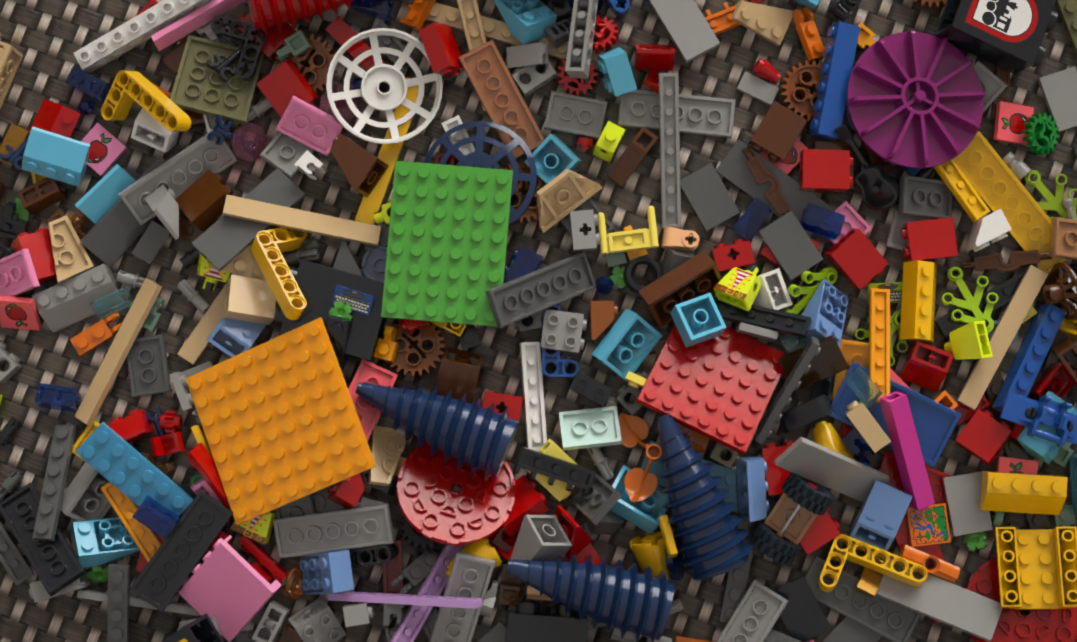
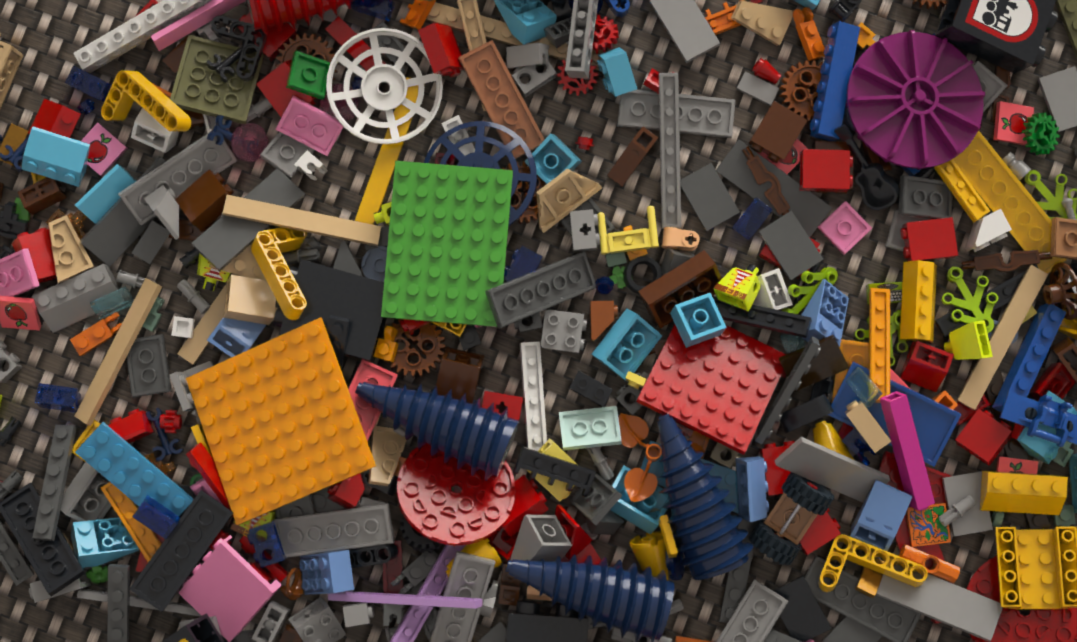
red bracket [150,432,185,457] -> none
sand green plate [276,30,312,60] -> none
bright green plant [328,301,352,321] -> none
reddish brown slope [330,133,389,198] -> none
slope [331,284,375,316] -> none
blue beam [542,304,579,378] -> none
light grey tile [544,91,608,140] -> none
neon yellow torso [593,121,626,163] -> none
red slope [634,44,675,71] -> none
red brick [710,238,756,273] -> none
light grey tile [735,322,778,342] -> none
clear blue hinge [800,203,845,240] -> none
red brick [825,228,888,289] -> none
bright green plant [963,531,987,552] -> none
none -> white tile [171,316,195,338]
none -> clear blue brick [247,520,286,568]
none -> green tile [286,50,330,100]
none -> light grey axle [939,495,976,526]

